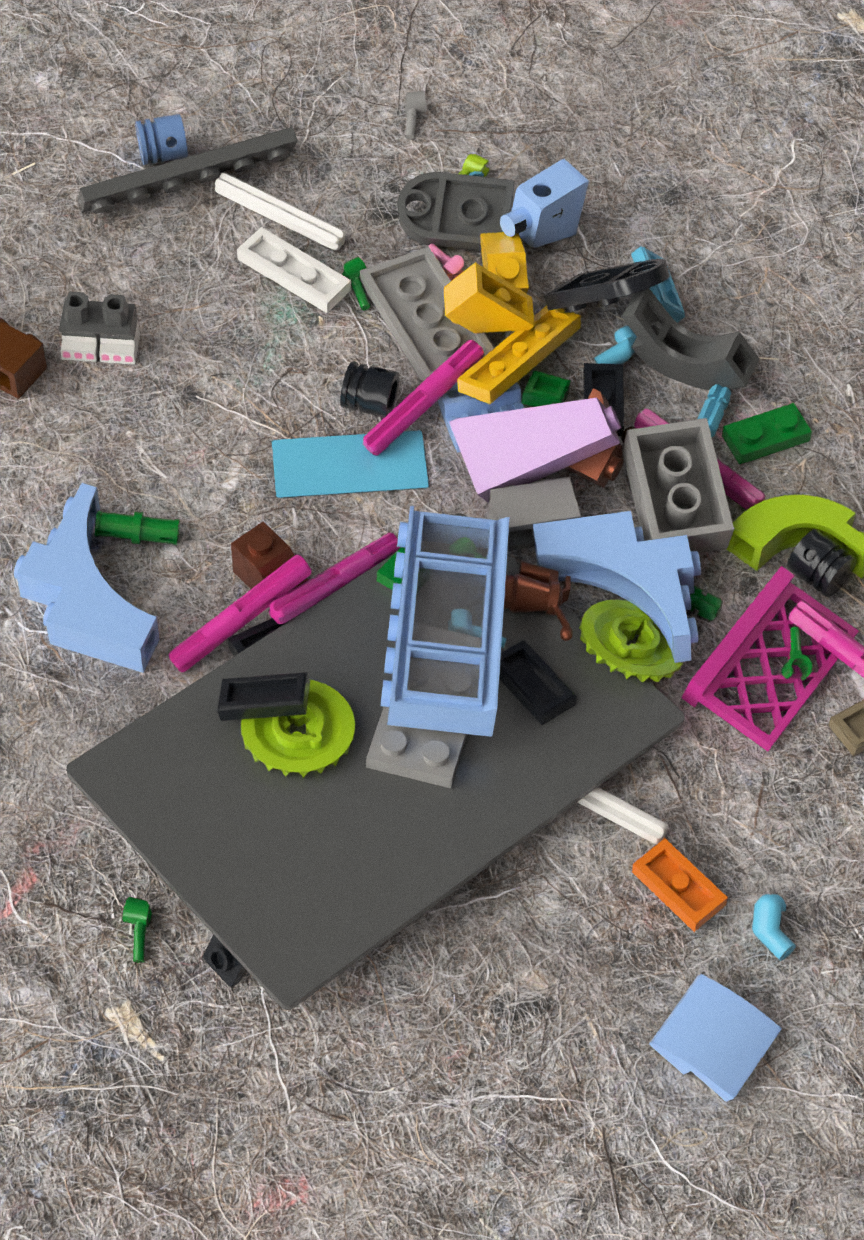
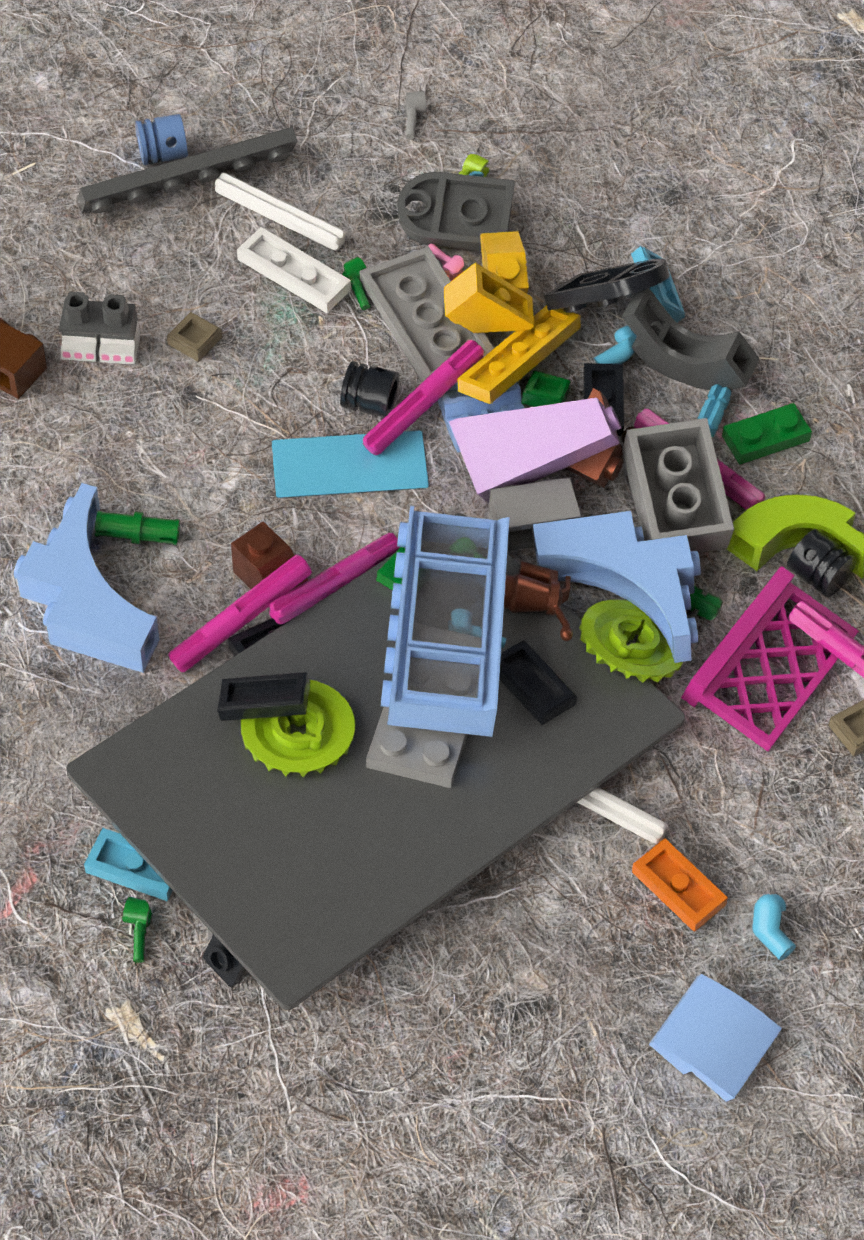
light blue torso [500,159,589,248] -> none
green hand [782,627,813,681] -> none
none -> medium azure plate [84,828,173,901]
none -> dark tan tile [167,312,222,362]

